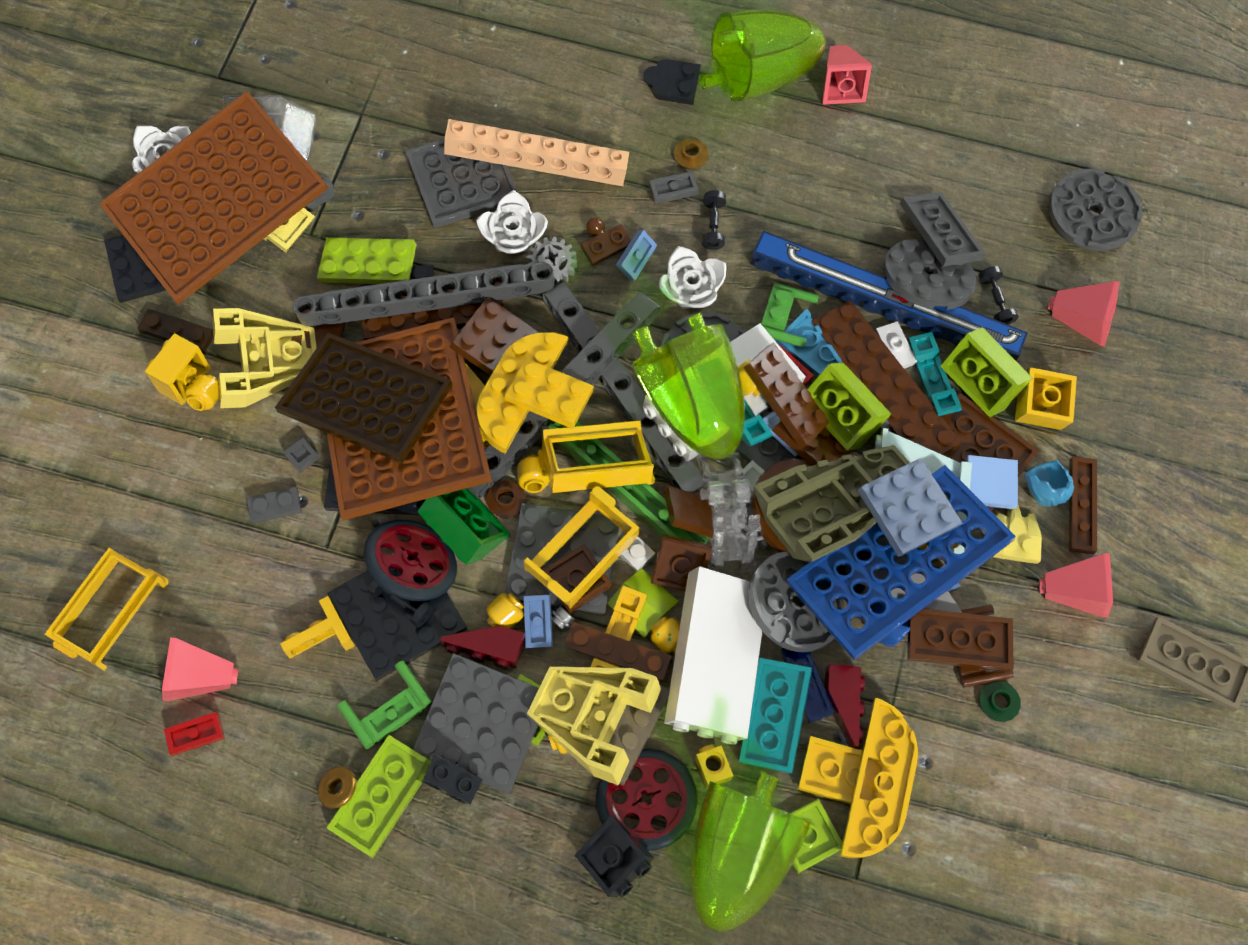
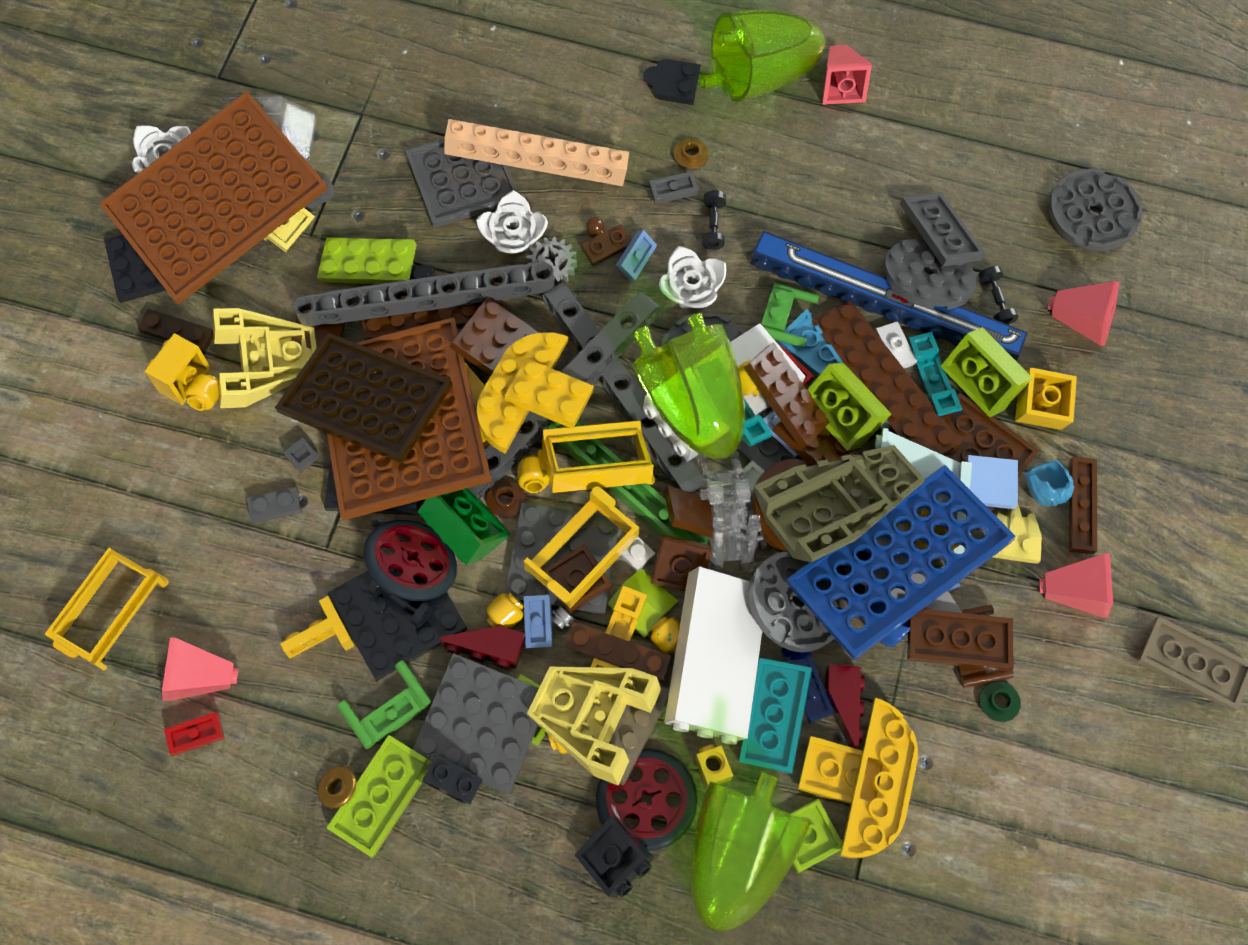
sand blue plate [857,458,962,557] -> none

